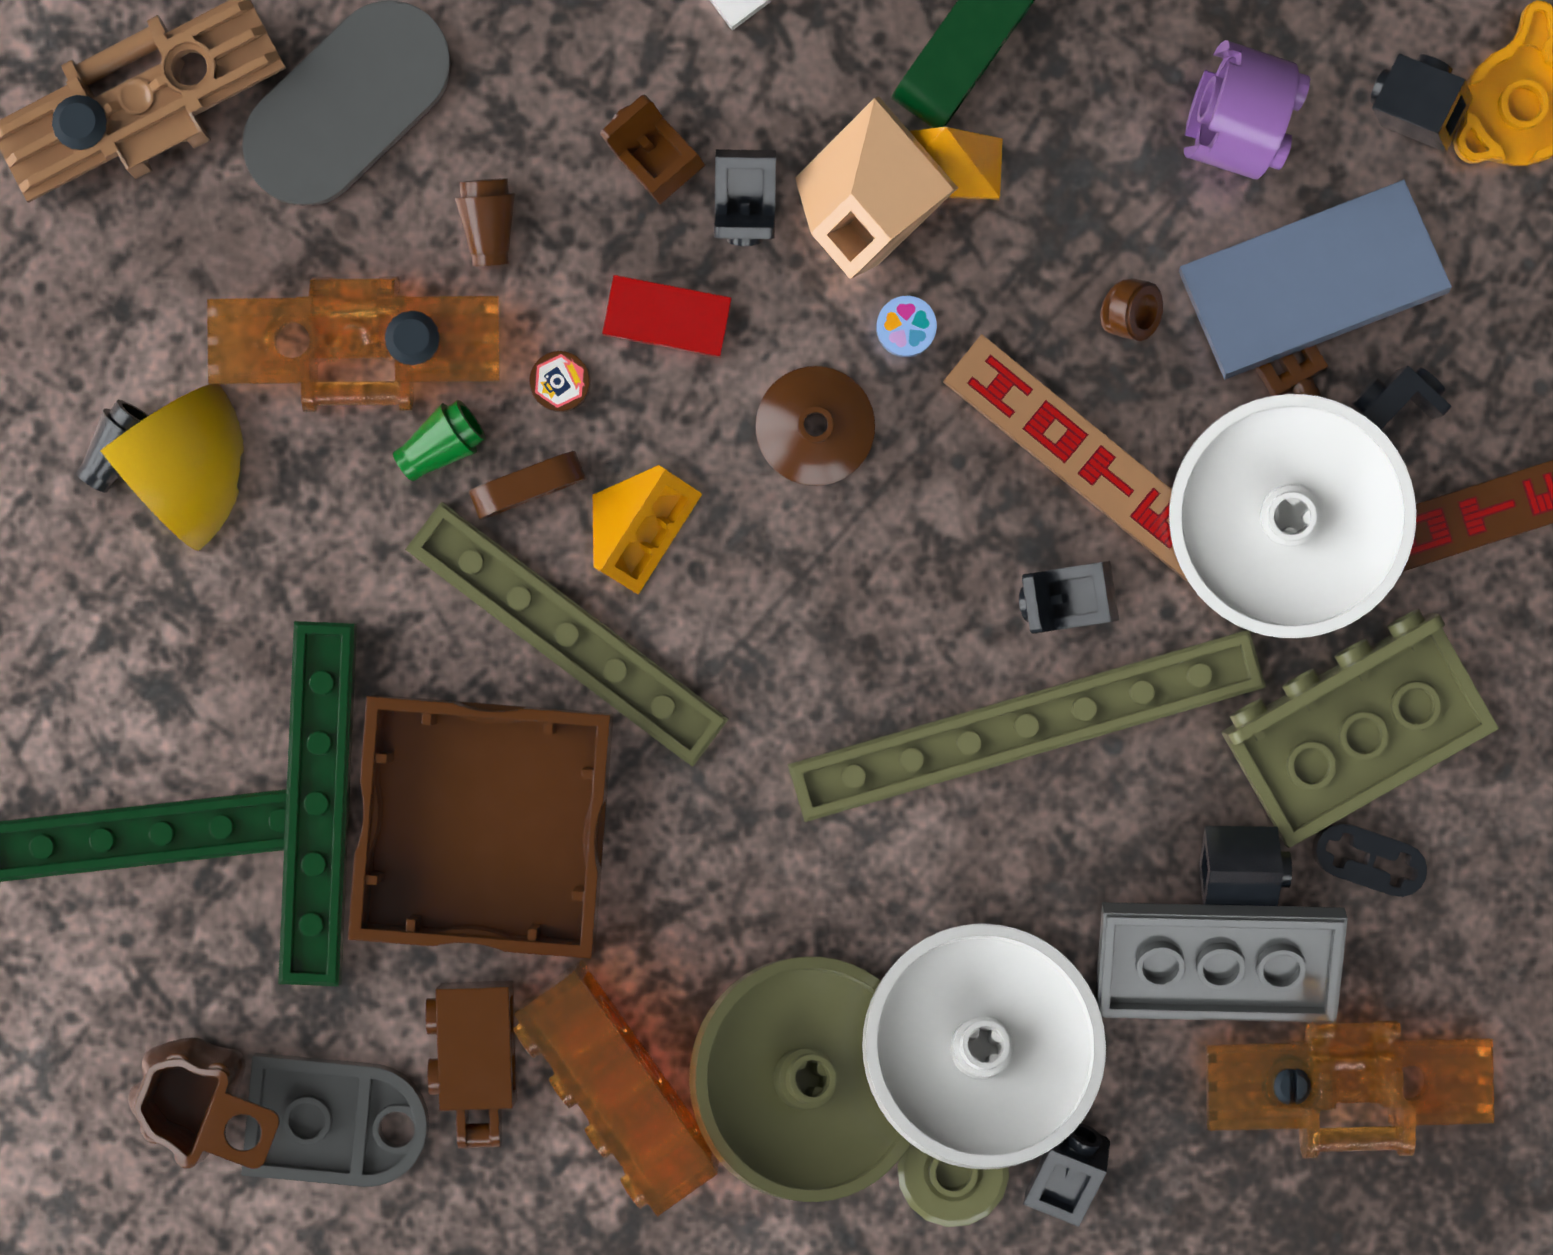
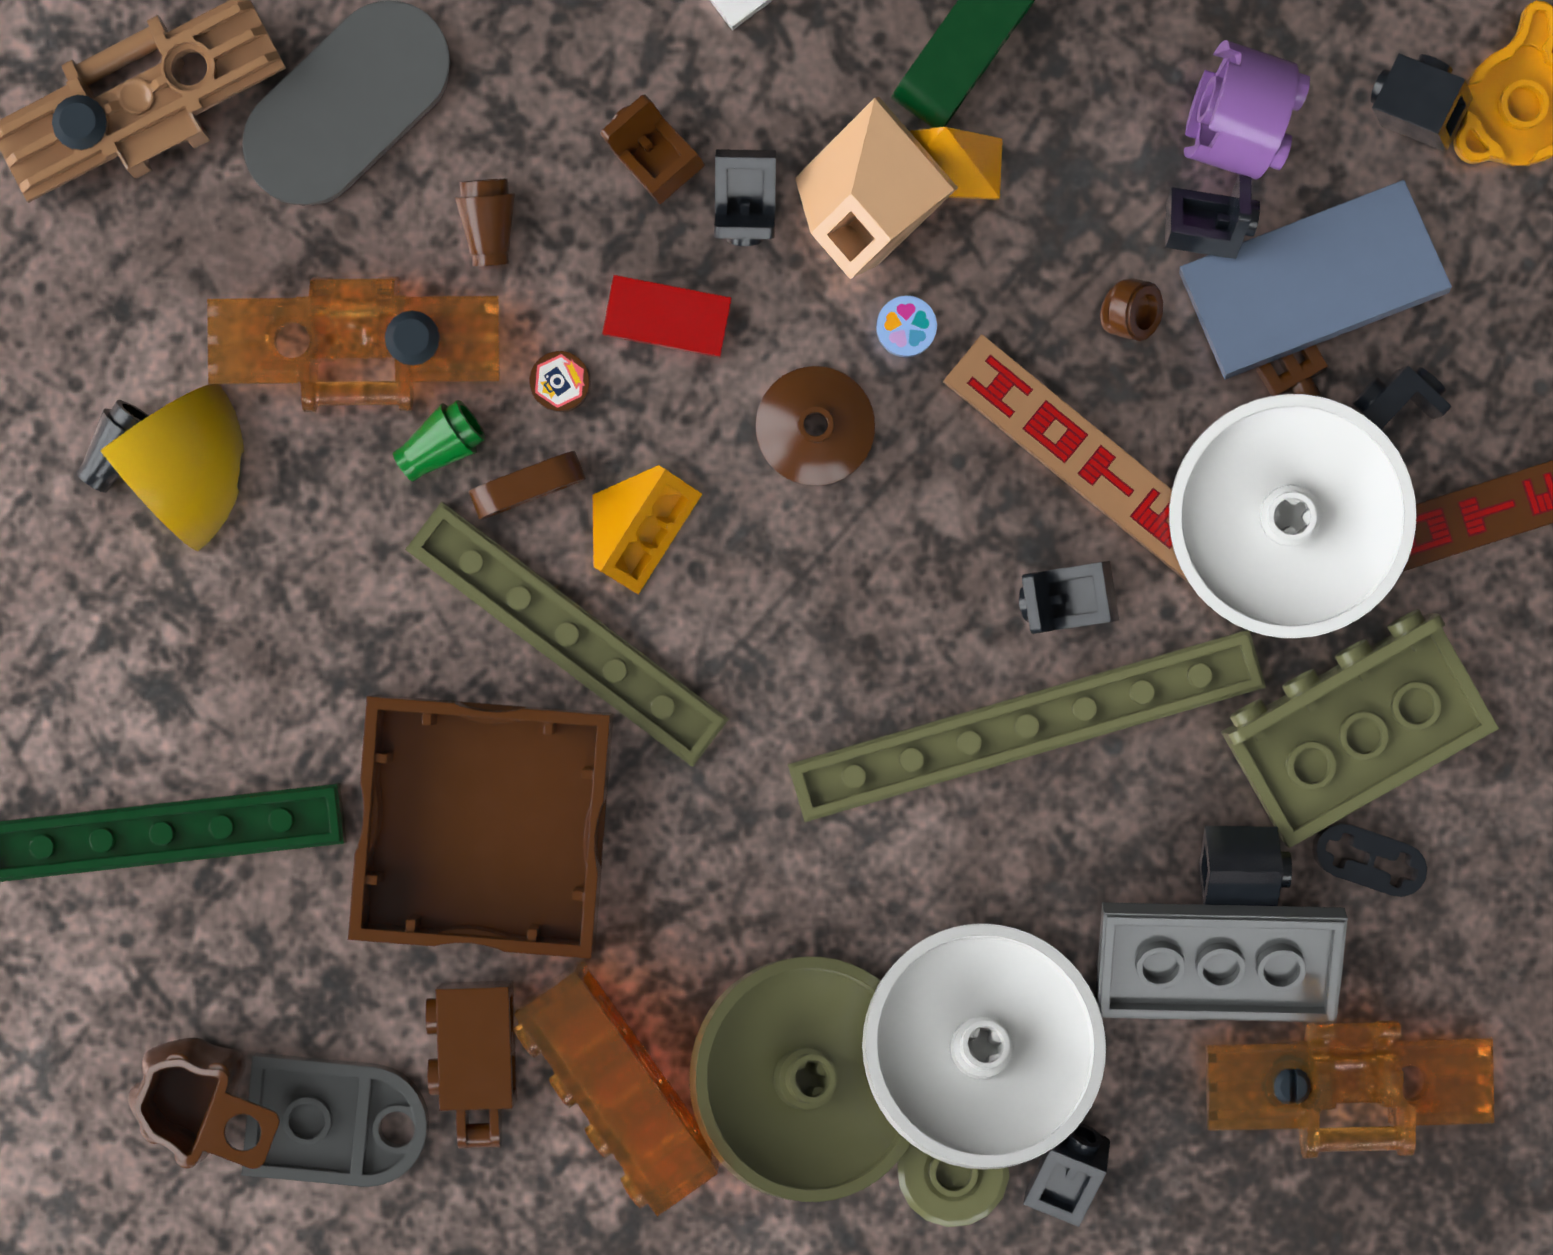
dark green tile [278,621,357,987] -> none
none -> black bracket [1165,175,1260,259]

